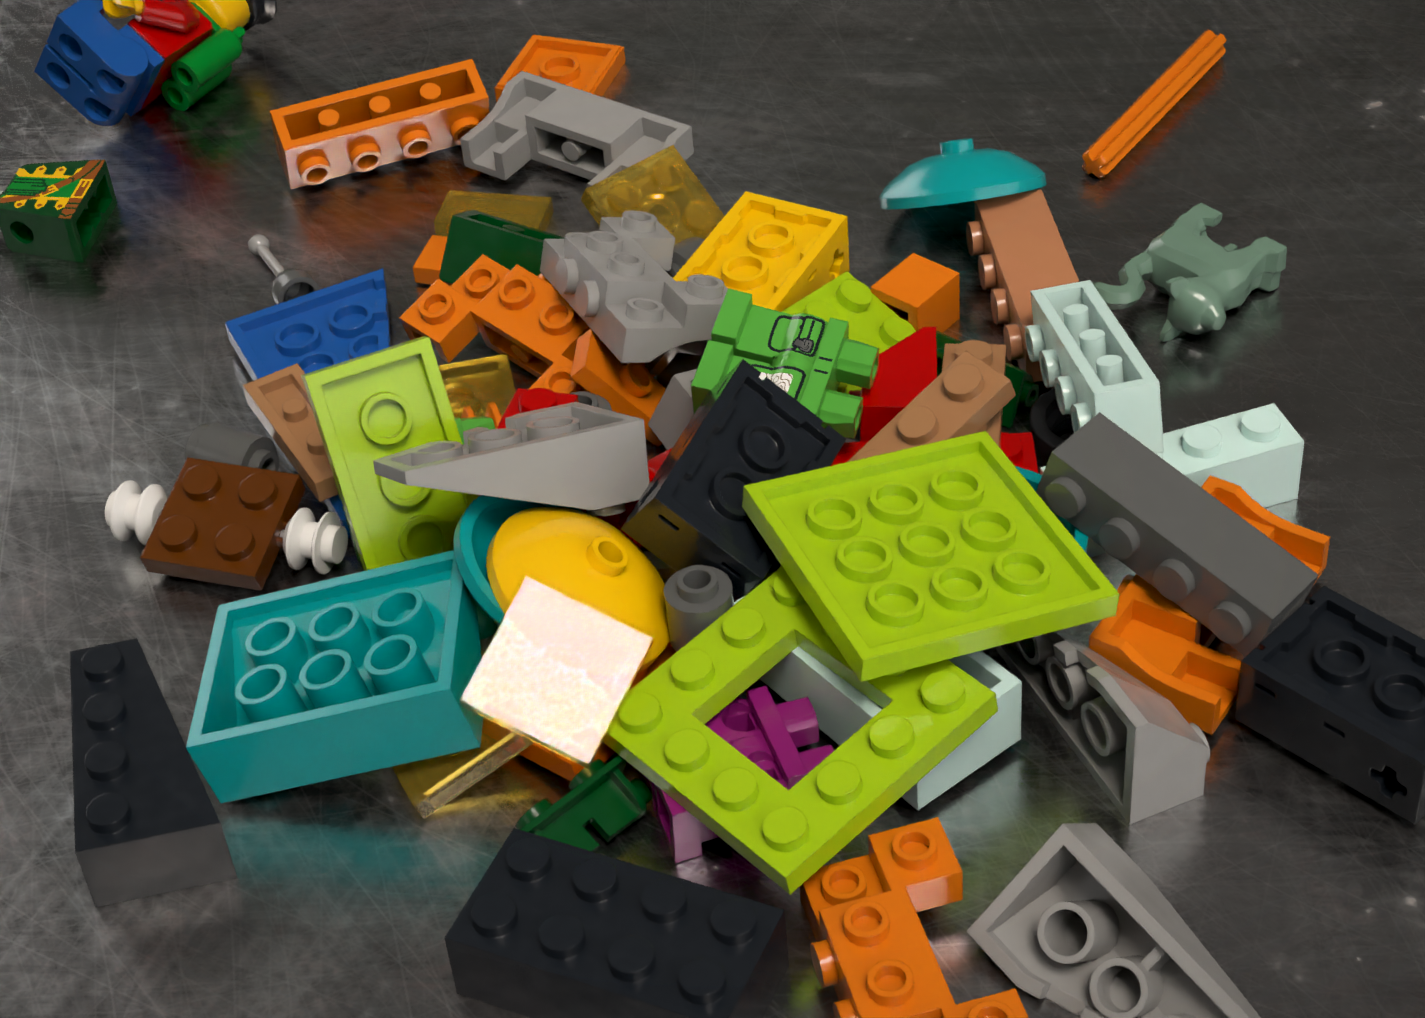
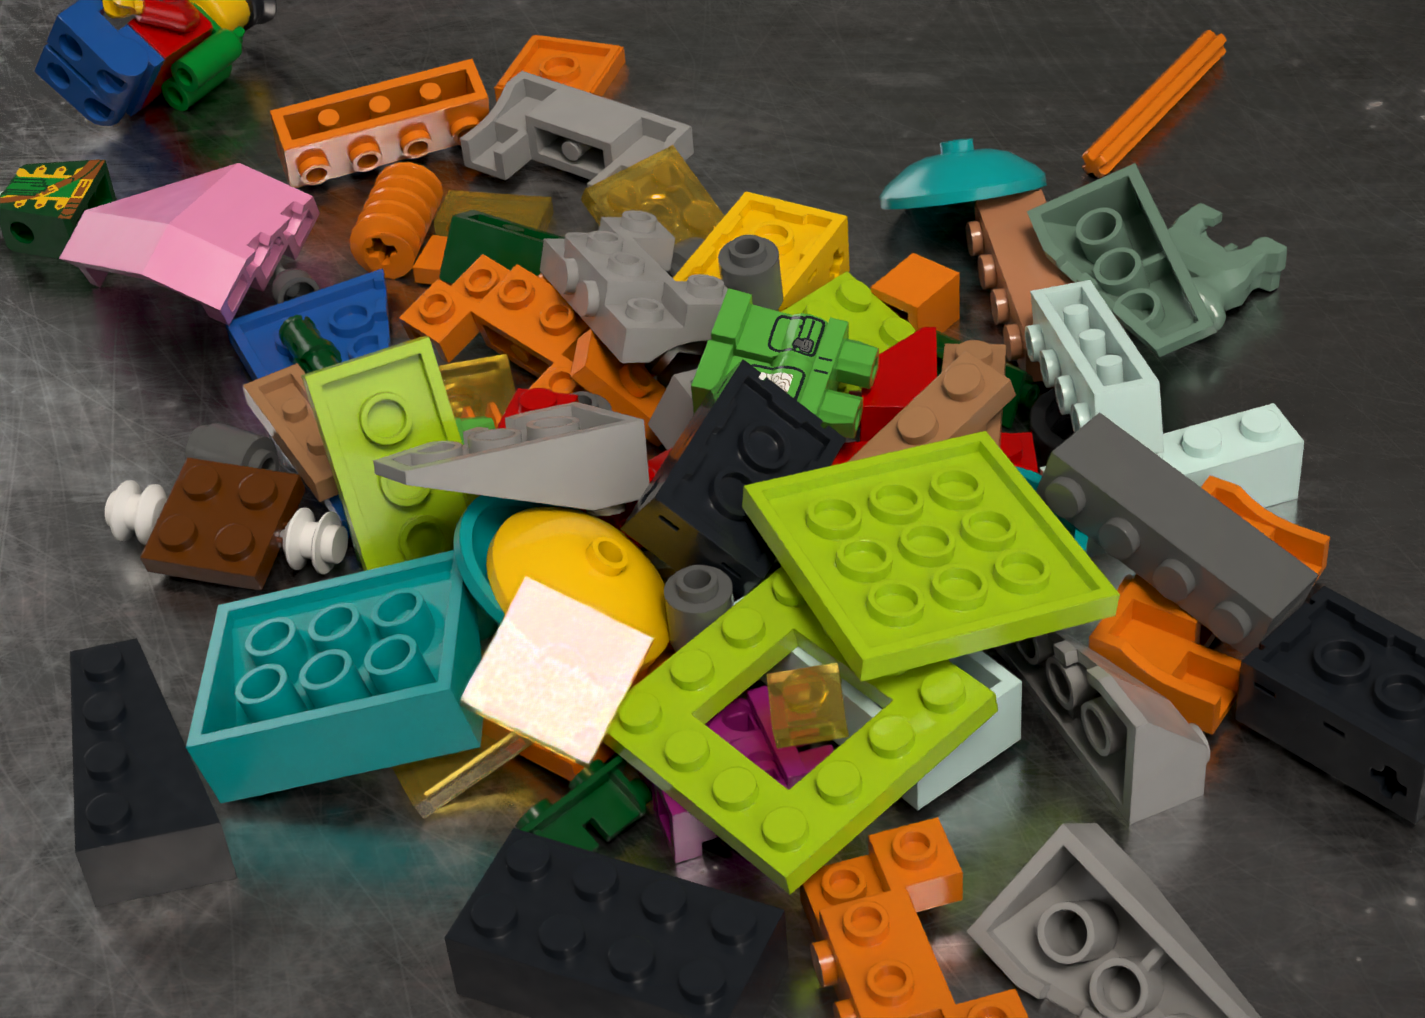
none -> bright pink panel [59,163,320,326]
none -> dark green pin [279,315,342,374]
none -> orange piece [349,162,444,279]
none -> dark grey brick [718,234,783,311]
none -> clear yellow plate [767,662,849,748]
none -> sand green wedge [1027,163,1217,357]

